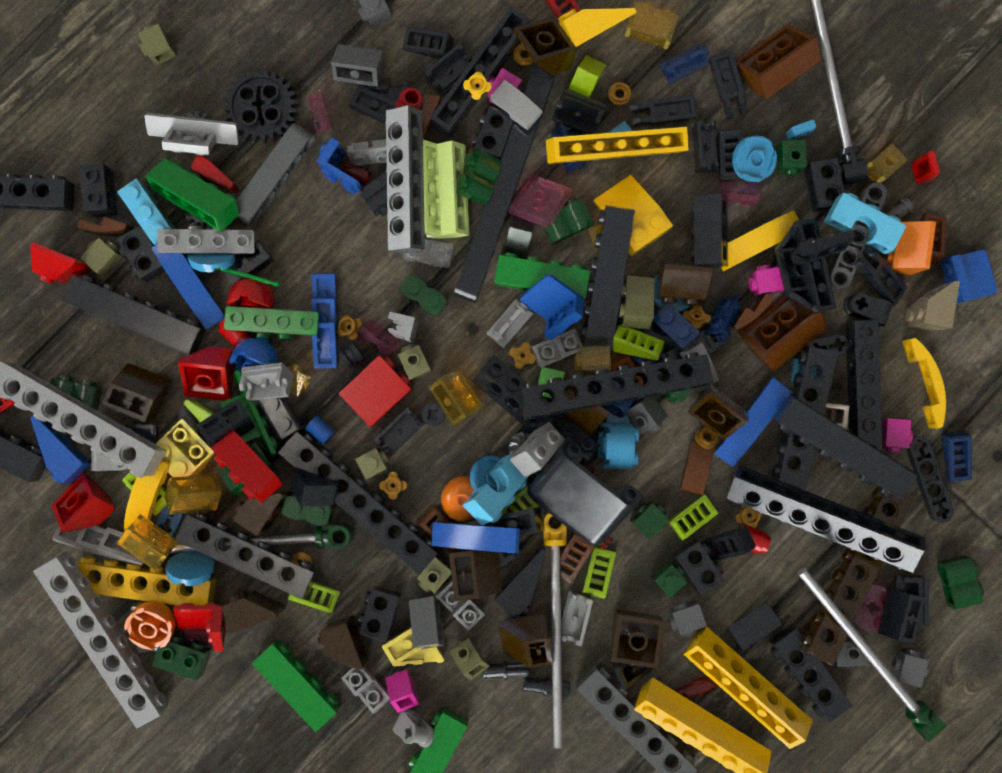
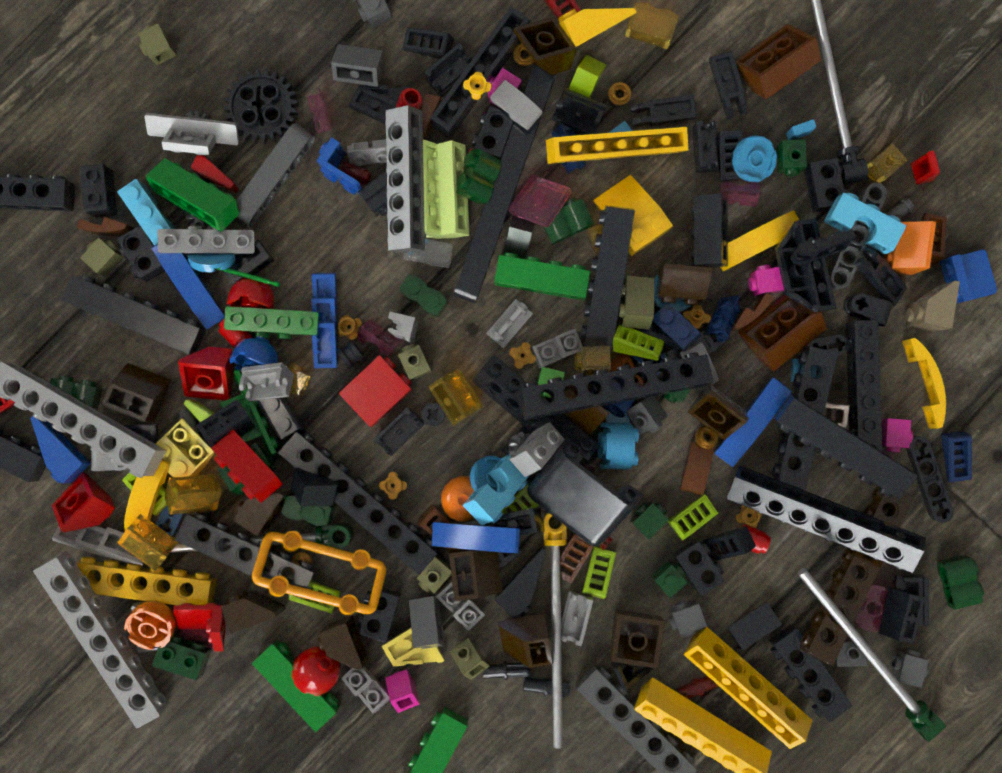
red slope [30,242,93,285] -> none
dark azure tile [166,551,214,586] -> none
blue piece [305,415,336,446] -> none
olive brick [355,448,390,480] -> none
light grey piece [393,708,434,748] -> none
blue bracket [520,274,584,340] -> none
dark blue hinge [659,44,710,84] -> none
none -> light orange bar [252,531,386,615]
none -> red cylinder [291,646,340,696]

